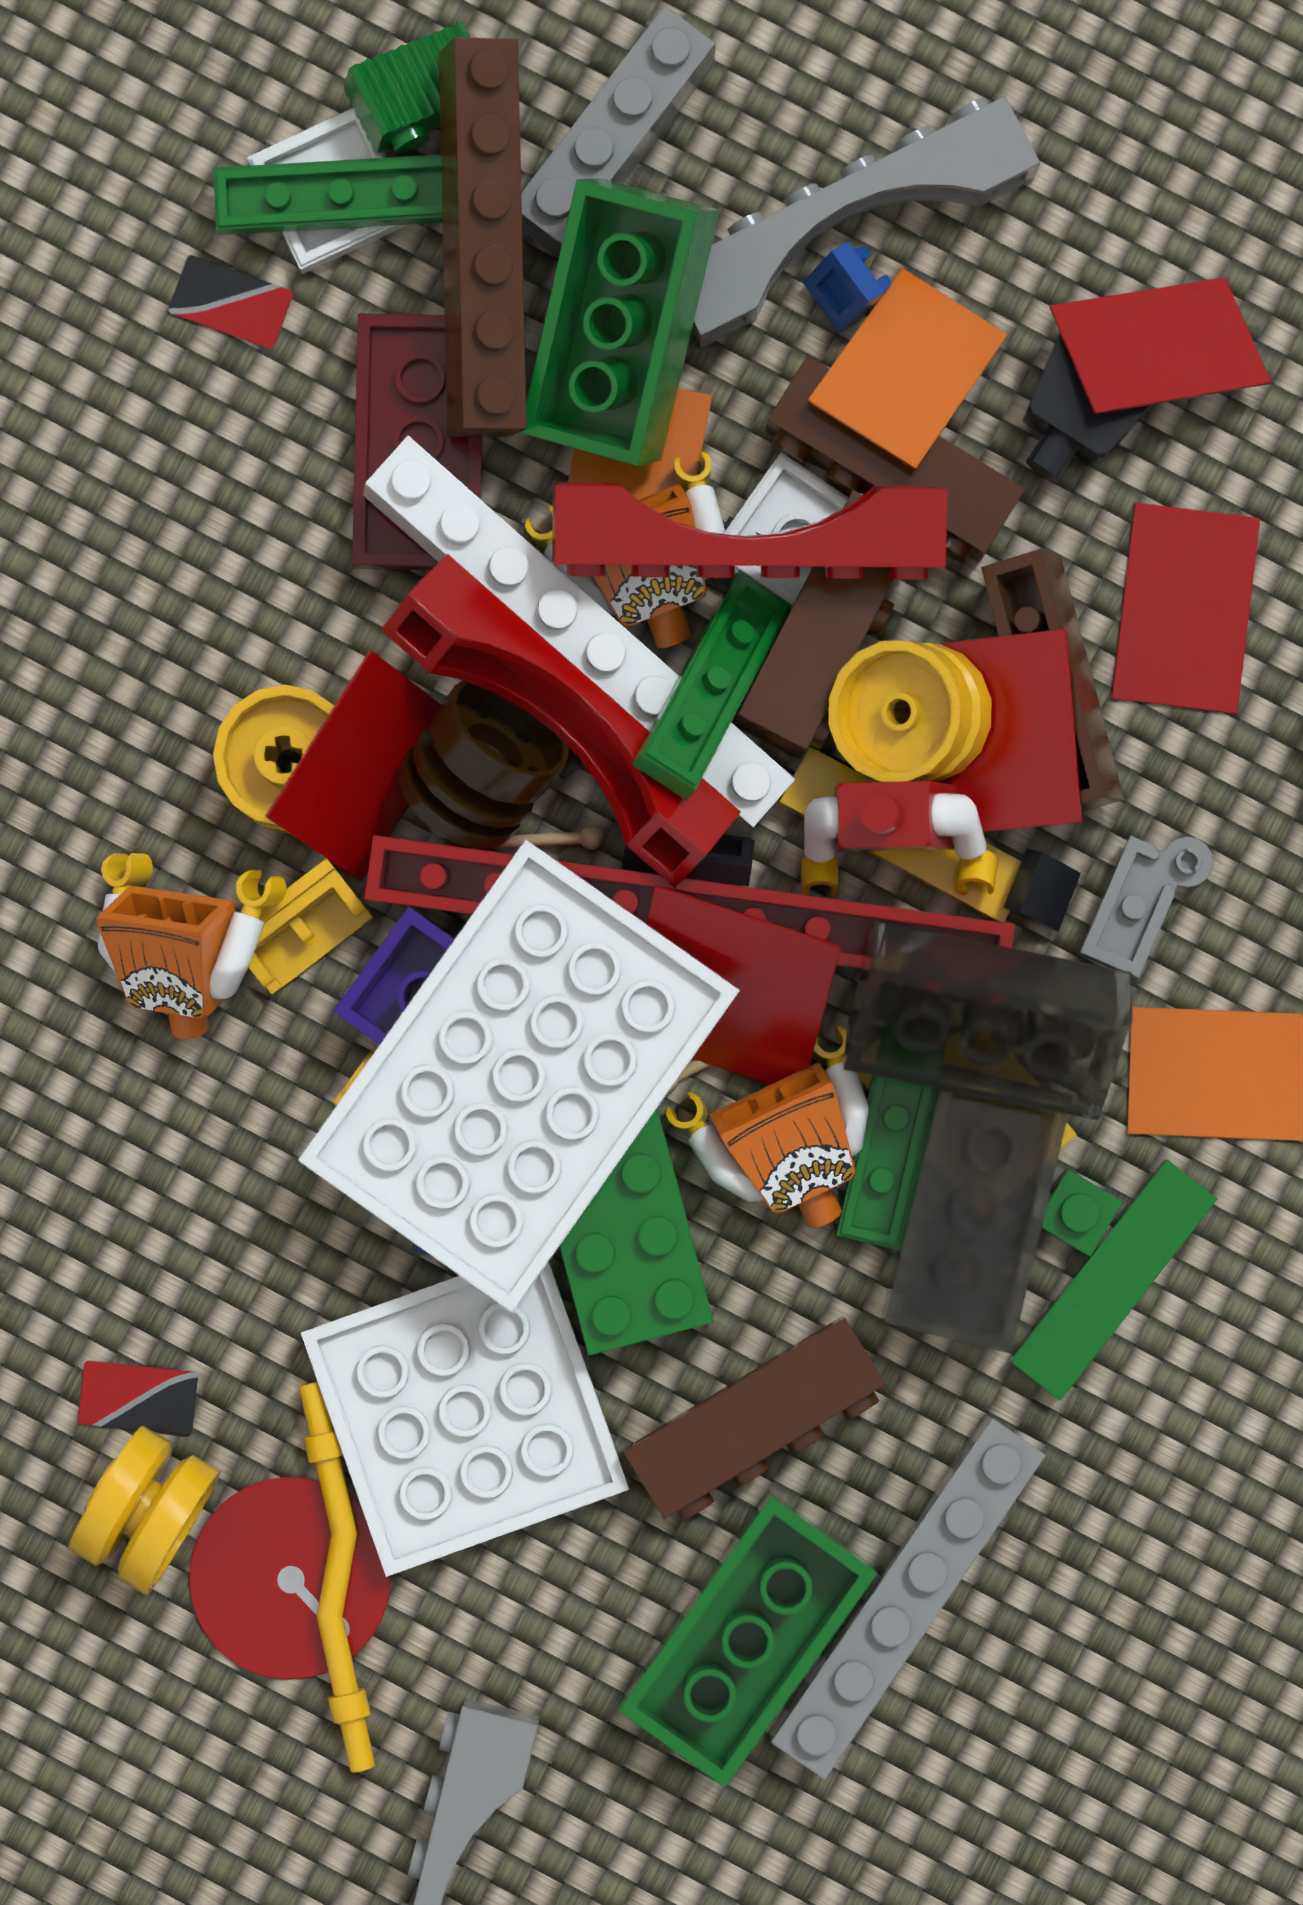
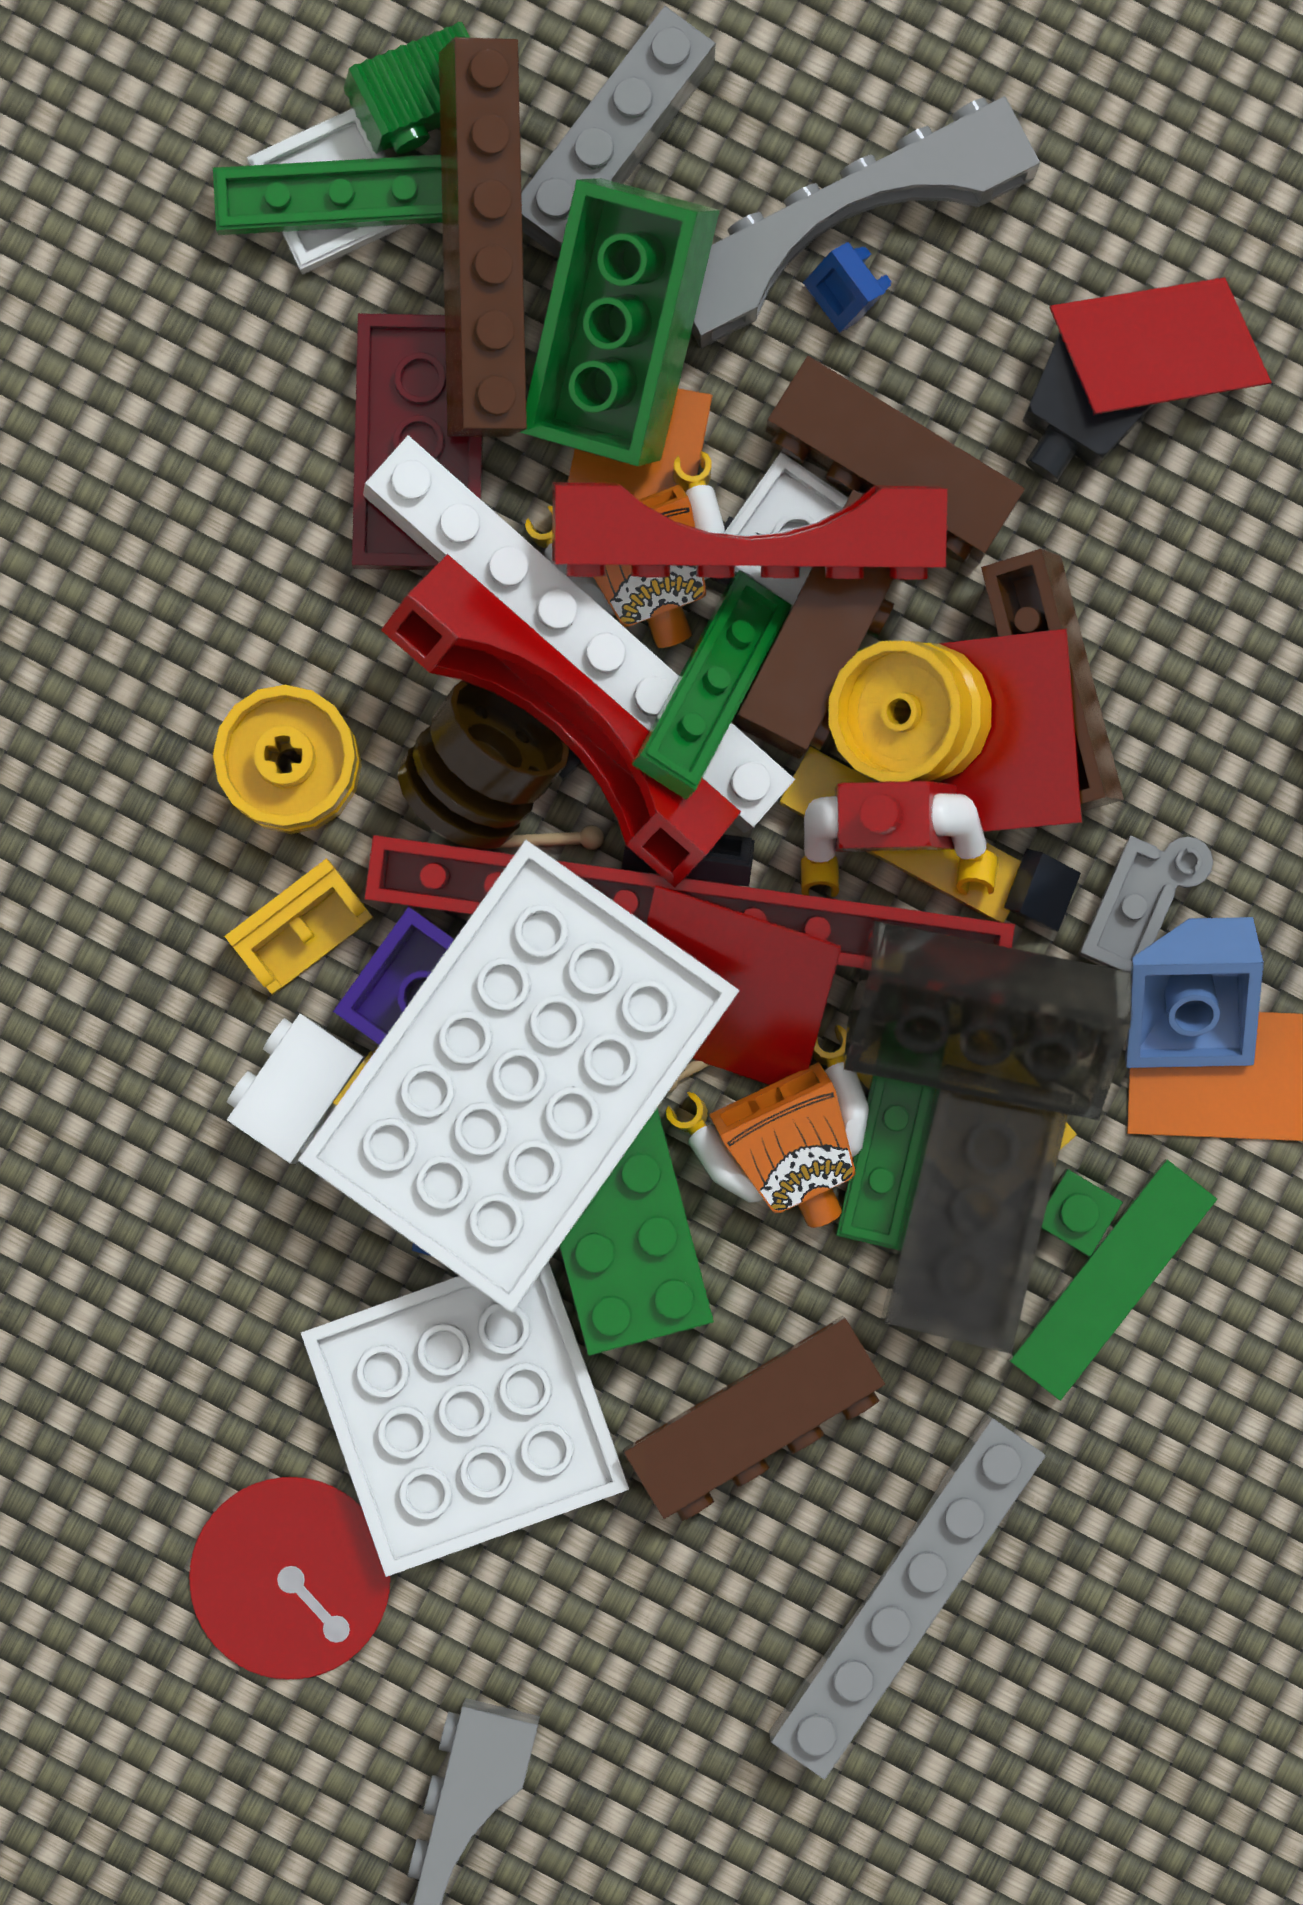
yellow wheel [68,1425,221,1596] -> none
sticker [78,1361,198,1435] -> none
torso [96,853,286,1039] -> none
sticker [168,255,293,349] -> none
red piece [265,649,441,881] -> none
yellow bar [298,1381,376,1773] -> none
green brick [618,1491,878,1788] -> none
orange piece [807,268,1008,470] -> none
red piece [1111,502,1260,714] -> none
none -> white brick [227,1014,365,1164]
none -> medium blue slope [1125,917,1263,1068]

